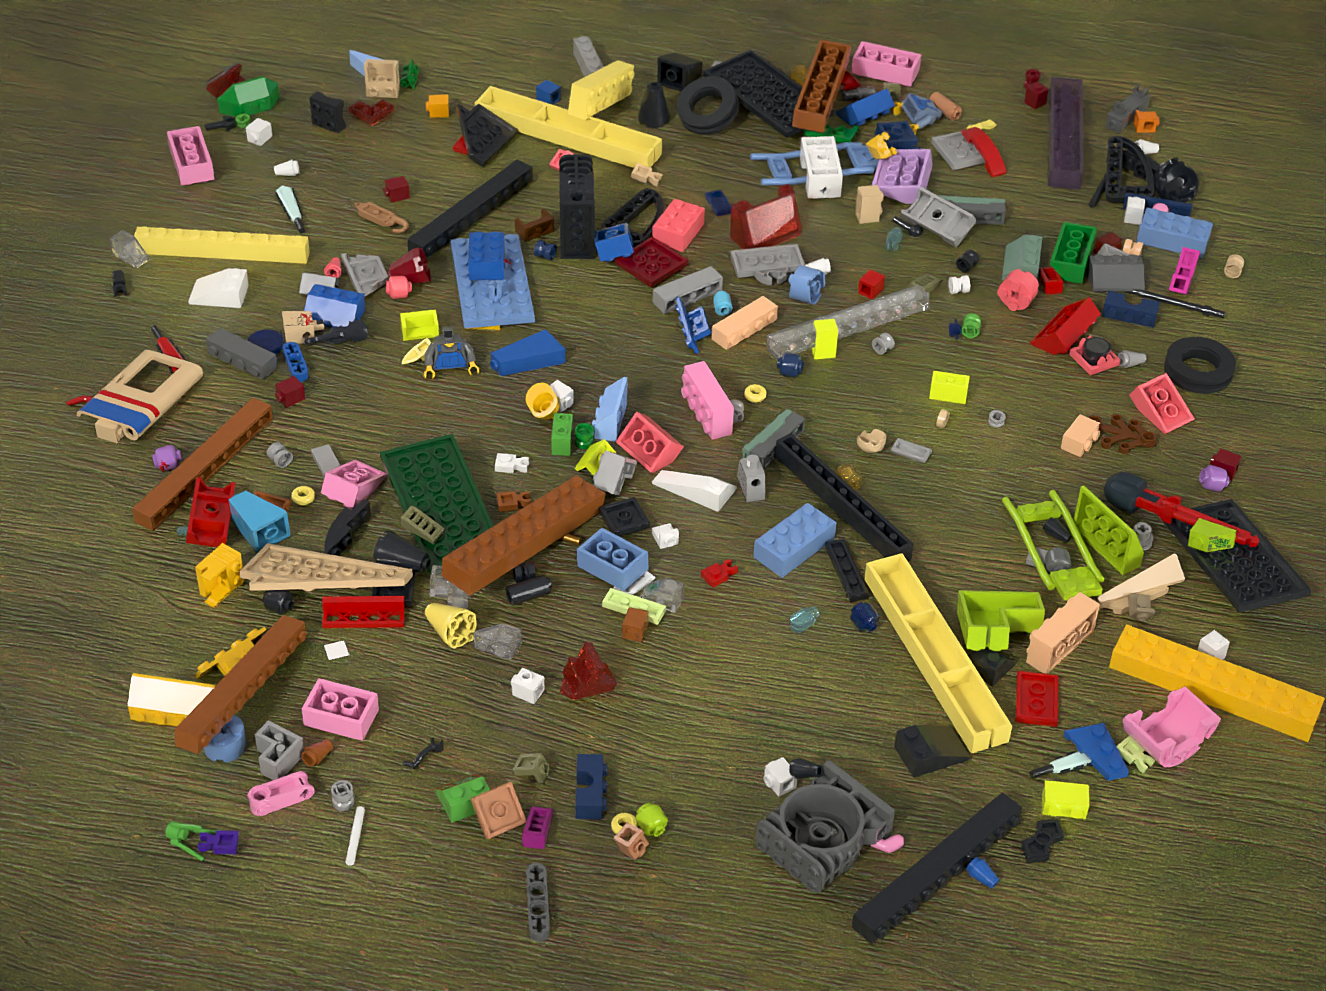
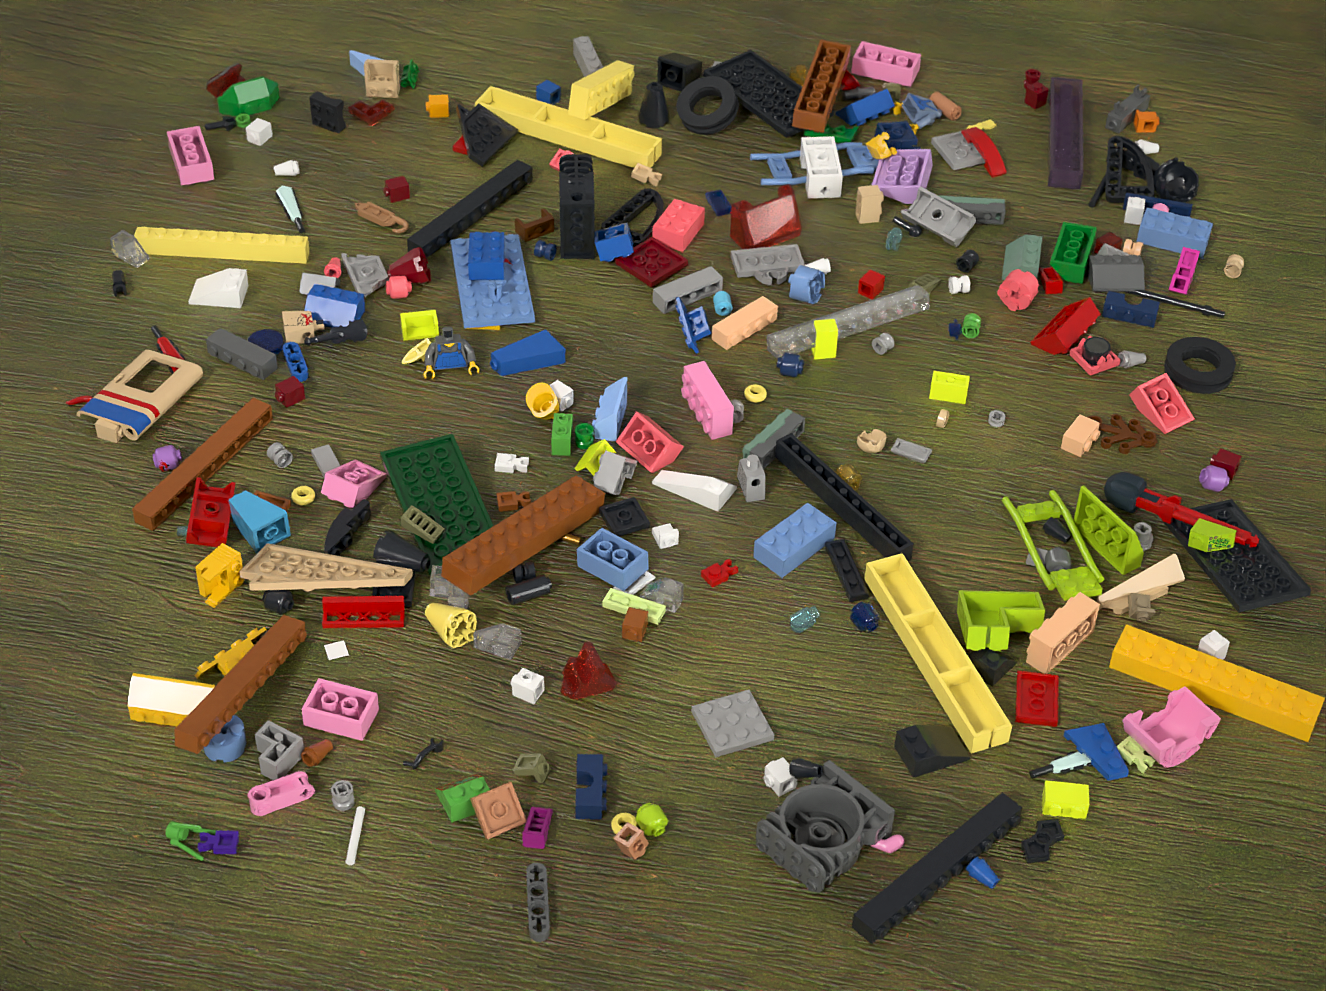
none -> light grey plate [691,690,774,758]

